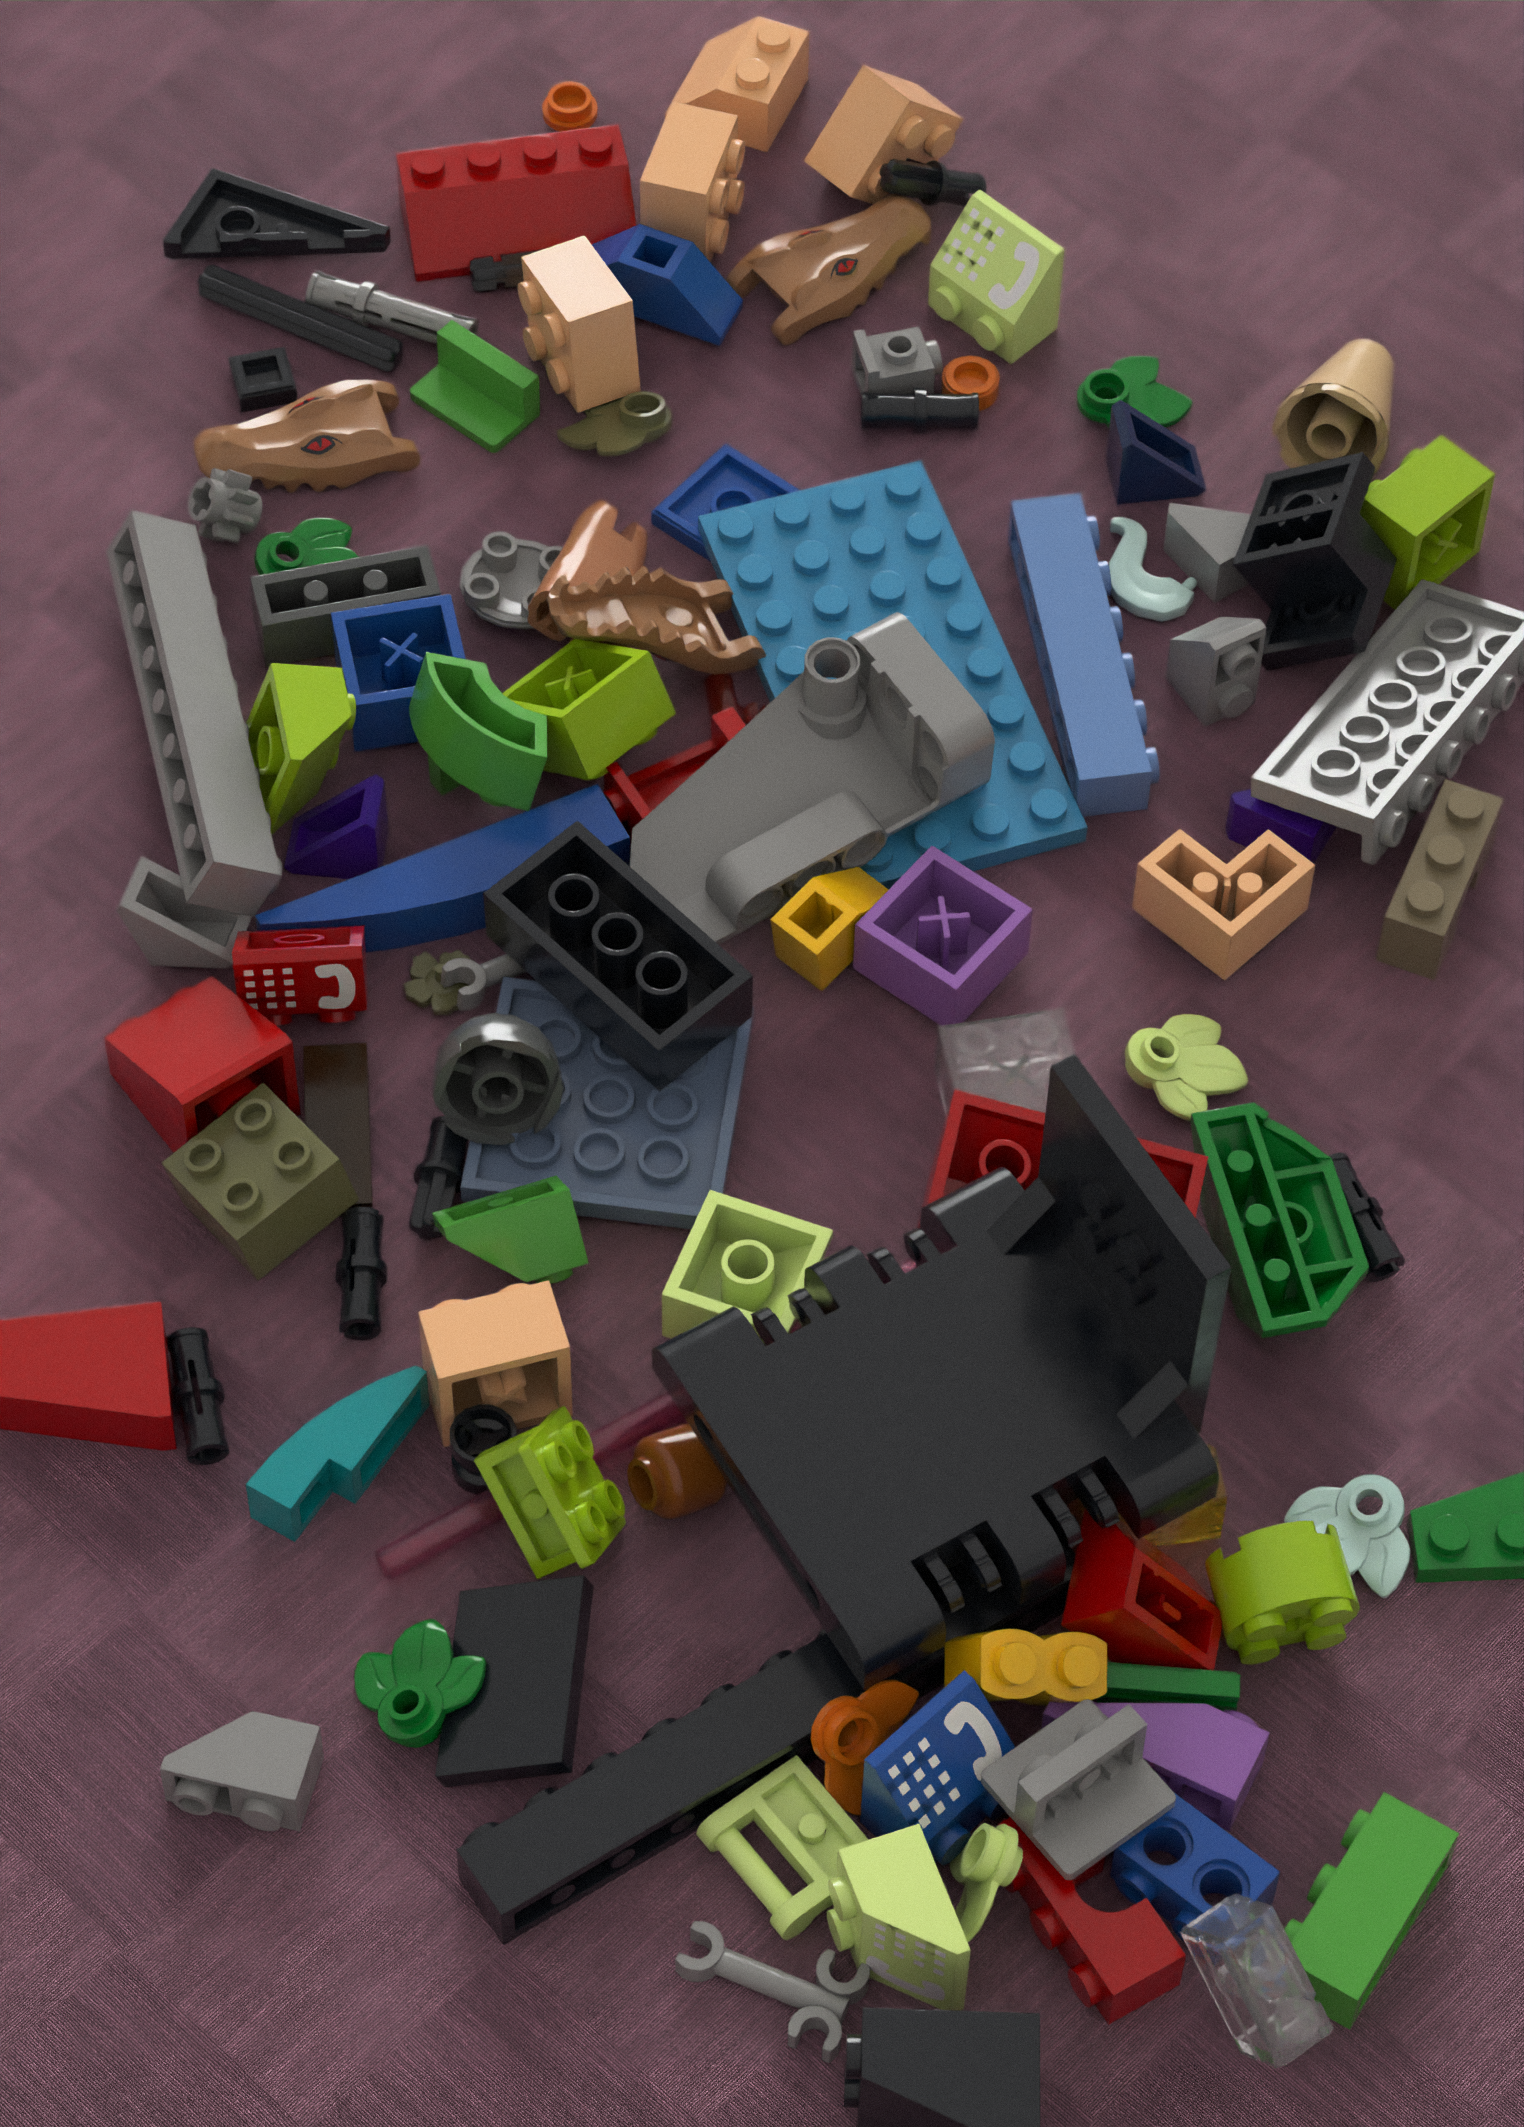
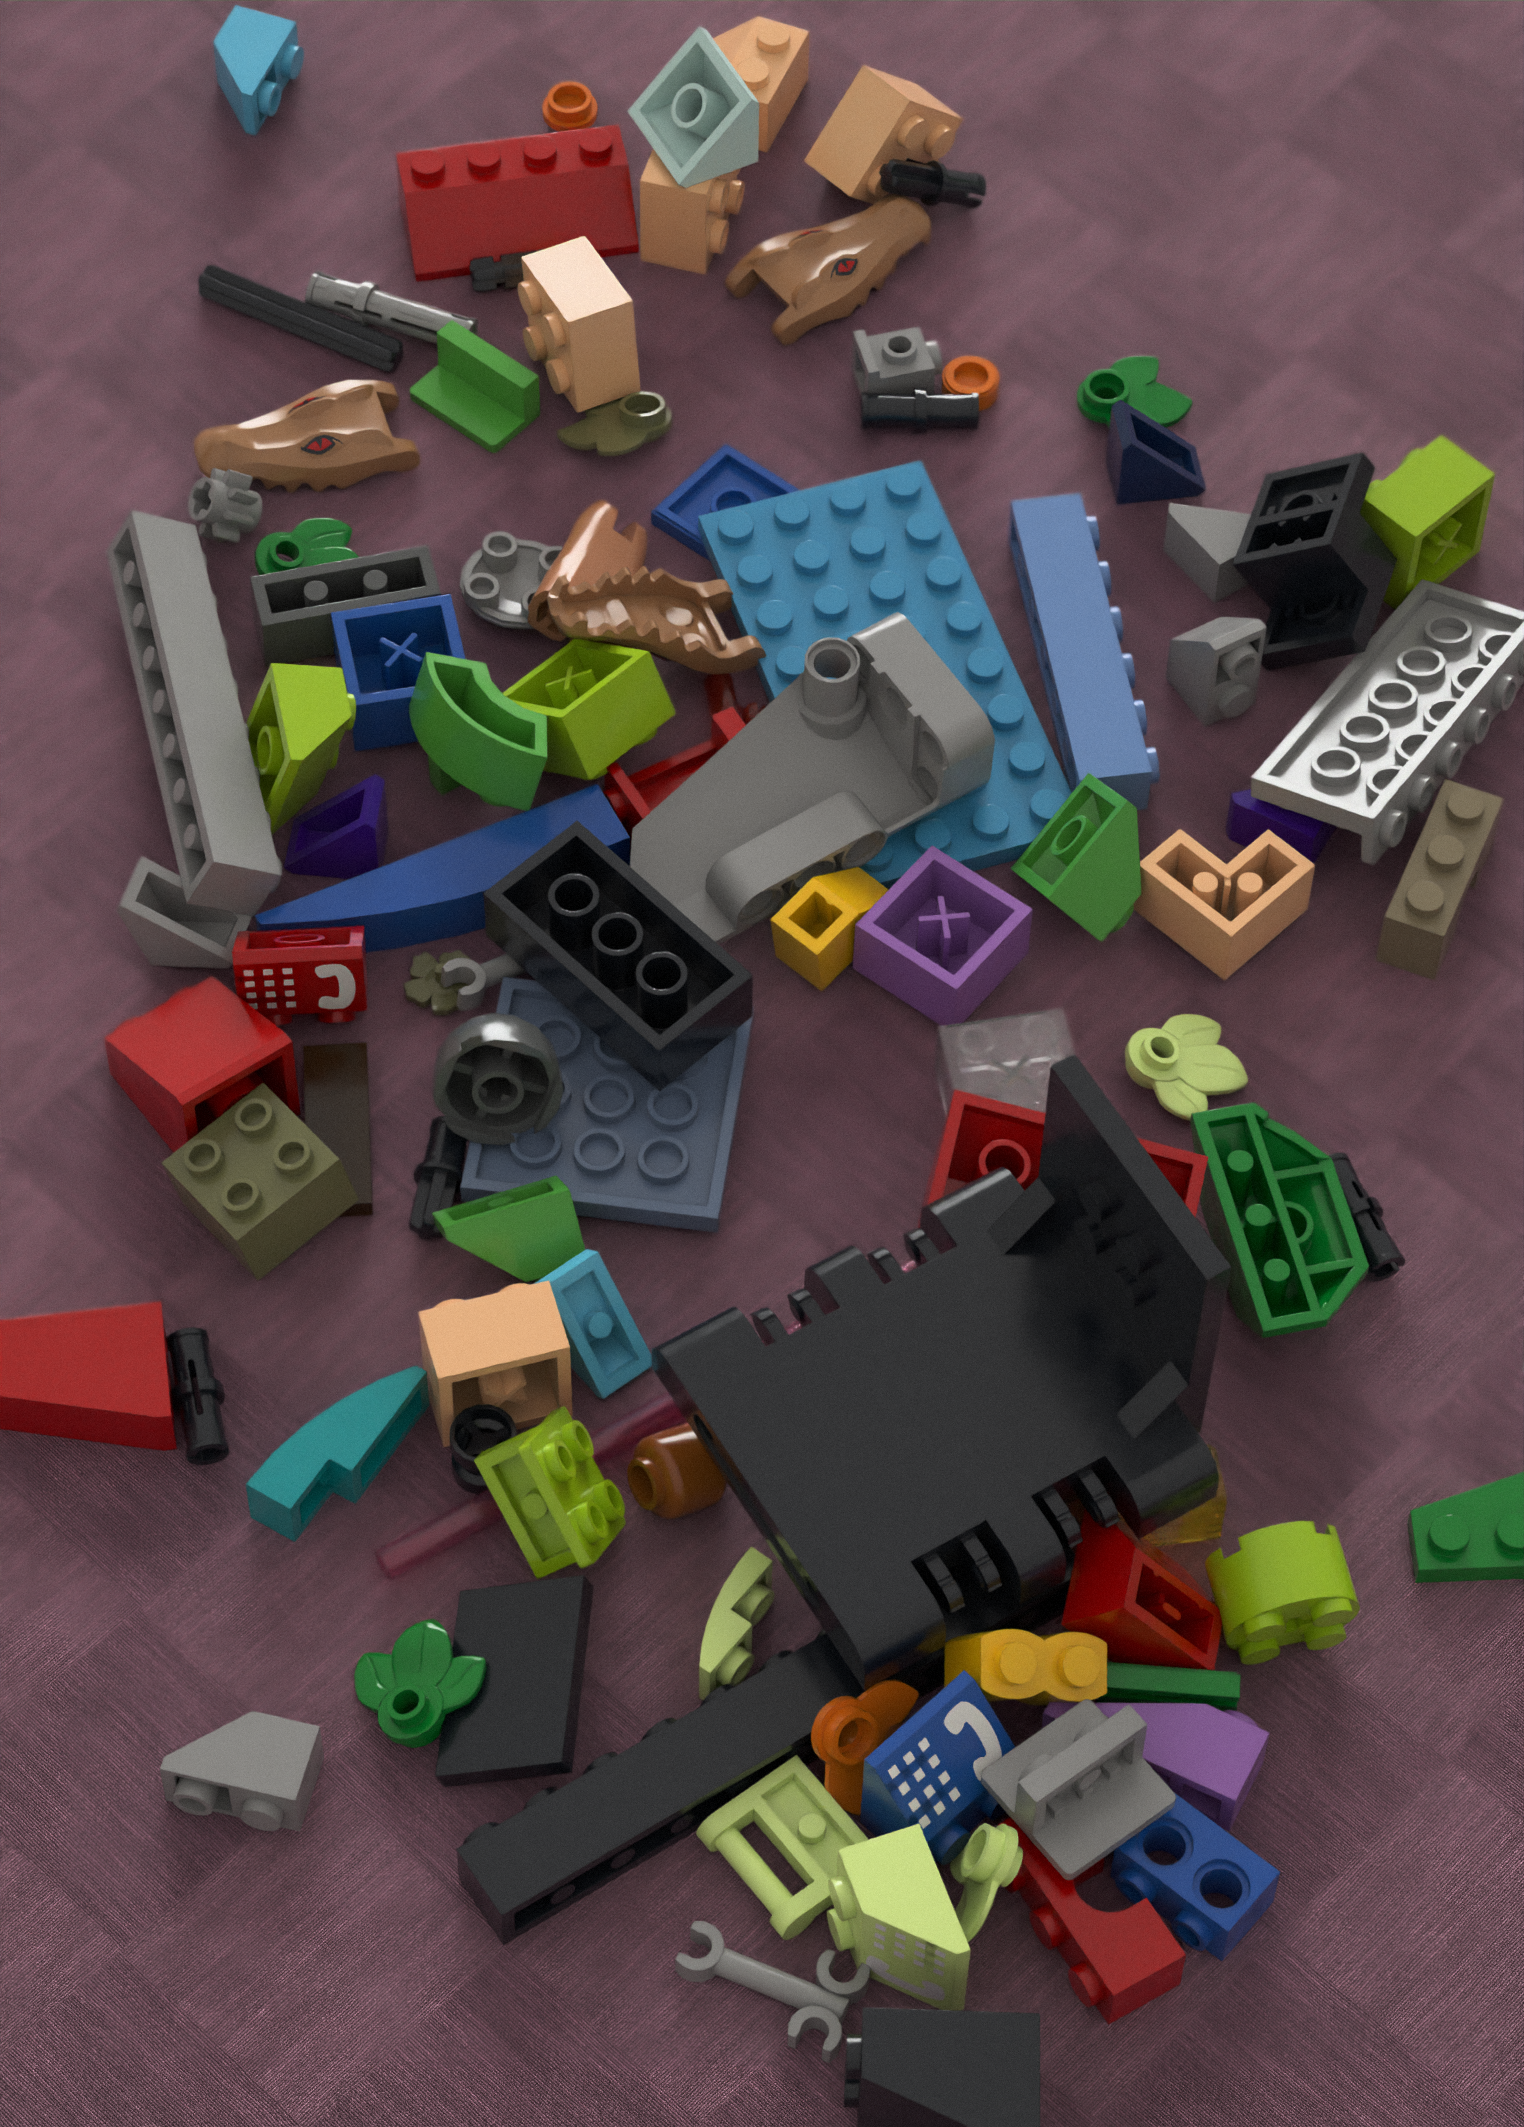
black wing [163,168,391,259] -> none
black tile [228,347,298,413] -> none
black pin [335,1207,388,1341] -> none
blue slope [592,224,743,346] -> none
yellowish green slope [662,1190,833,1345] -> none
yellowish green slope [928,189,1065,364] -> none
light aqua piece [1109,517,1197,622] -> none
clear brick [1180,1894,1334,2068] -> none
tan cone [1272,339,1394,473] -> none
bright green brick [1272,1792,1459,2030] -> none
light aqua plate [1284,1474,1411,1598] -> none
none -> medium azure slope [213,5,304,136]
none -> medium azure slope [534,1249,652,1399]
none -> light aqua slope [627,26,759,188]
none -> yellowish green slope [699,1546,775,1700]
none -> bright green slope [1010,773,1142,943]

